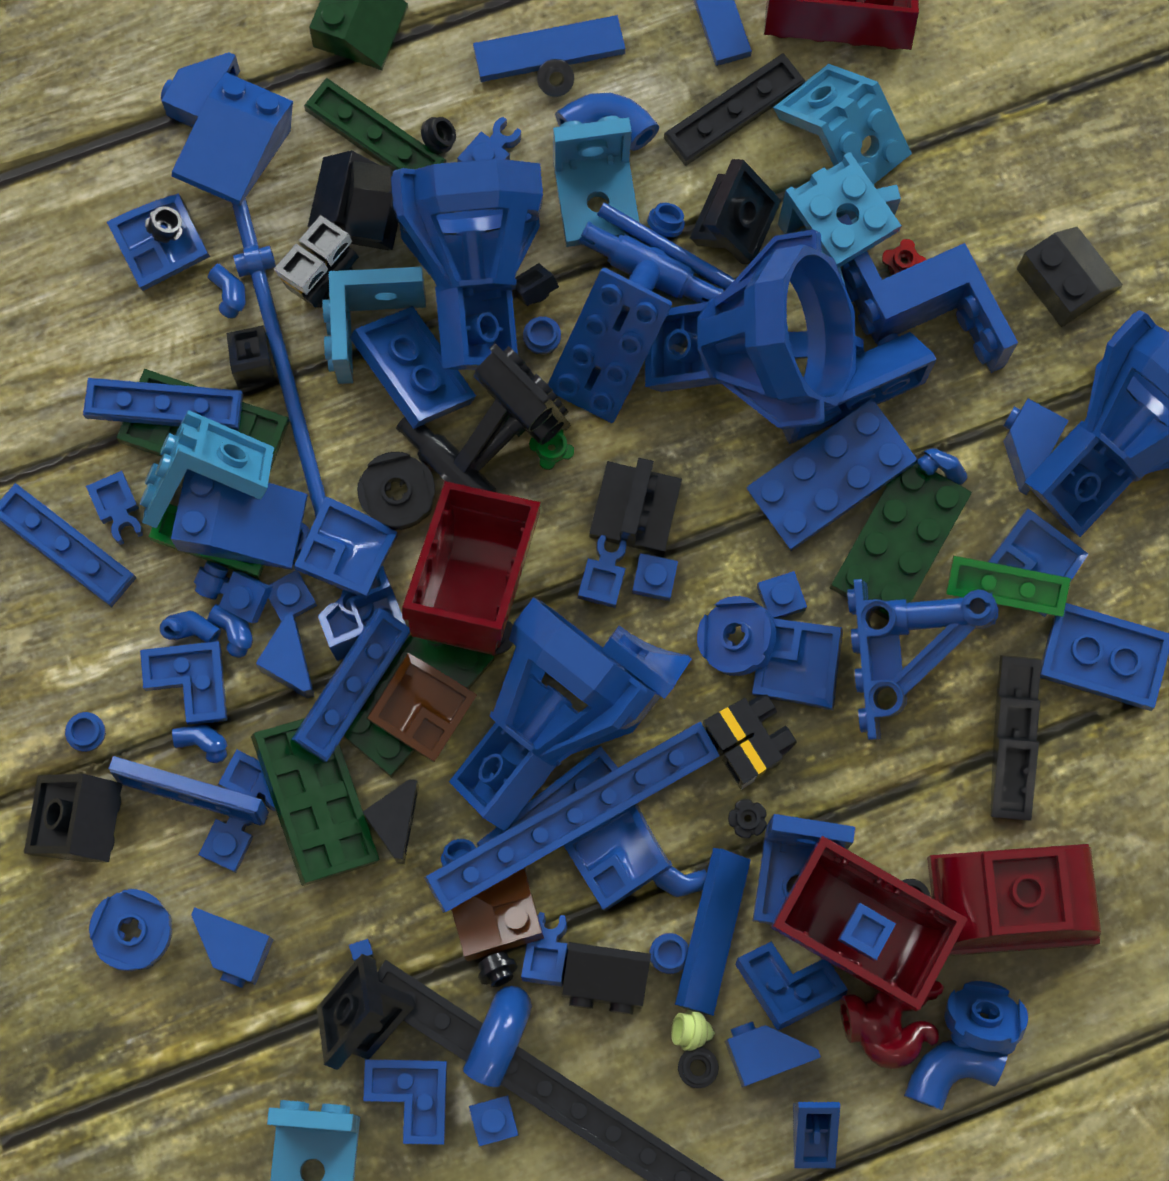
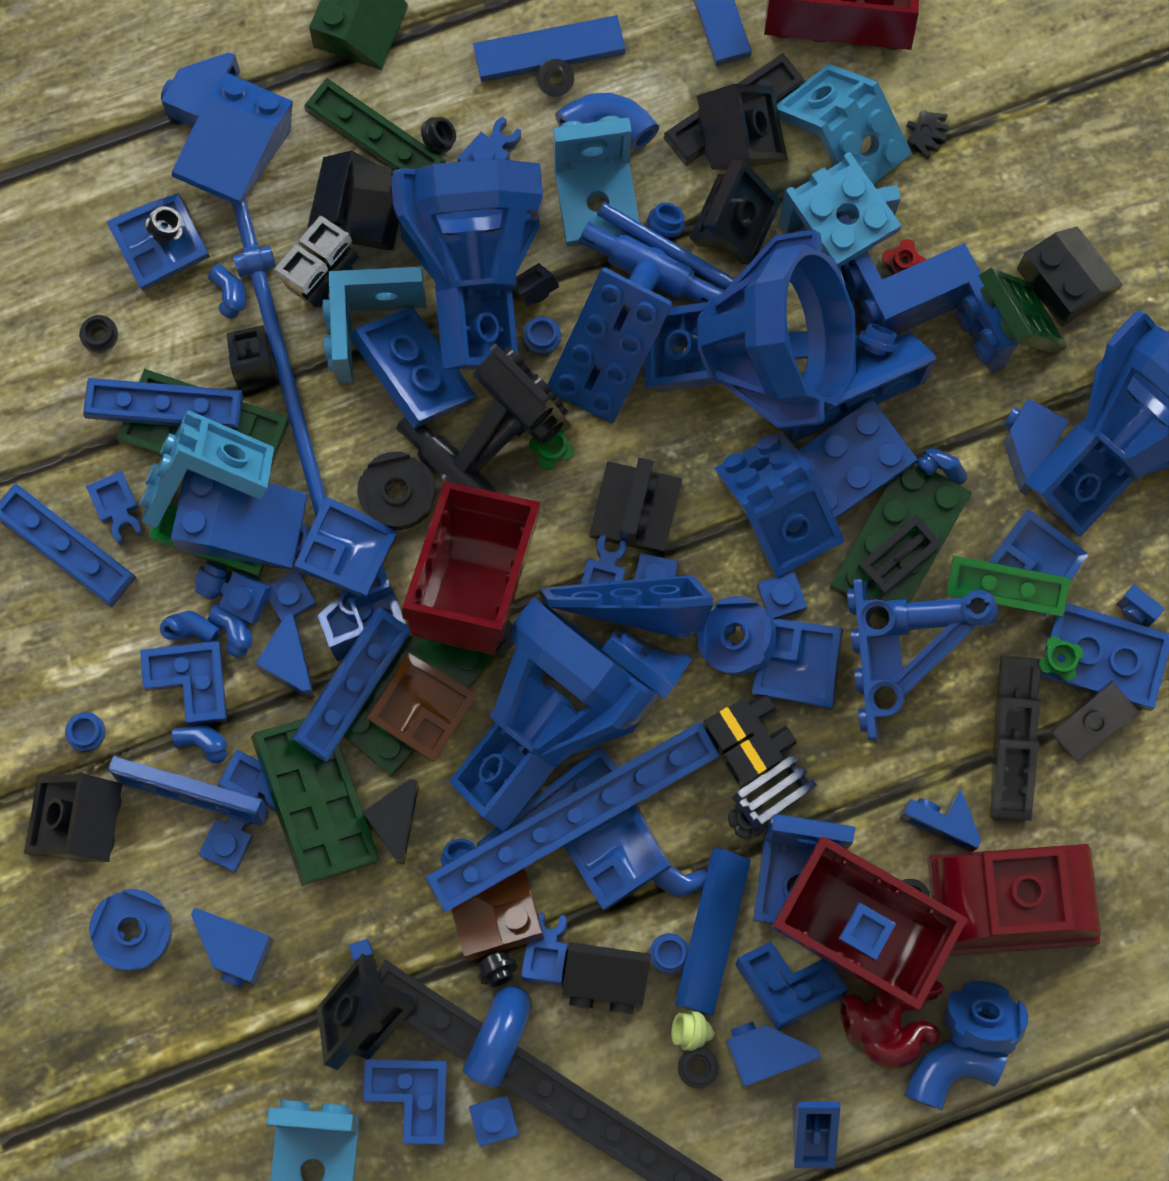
none -> black plate [79,315,118,353]
none -> blue wedge [540,575,713,638]
none -> black slope [697,84,788,170]
none -> blue bracket [714,431,845,578]
none -> tile [732,754,817,830]
none -> black tile [857,514,943,596]
none -> blue plate [859,323,897,356]
none -> blue slope [899,789,981,852]
none -> black piece [906,110,949,159]
none -> dark green plate [978,267,1068,354]
none -> green plate [1038,637,1084,682]
none -> black plate [1051,680,1139,762]
none -> blue plate [1116,584,1165,627]

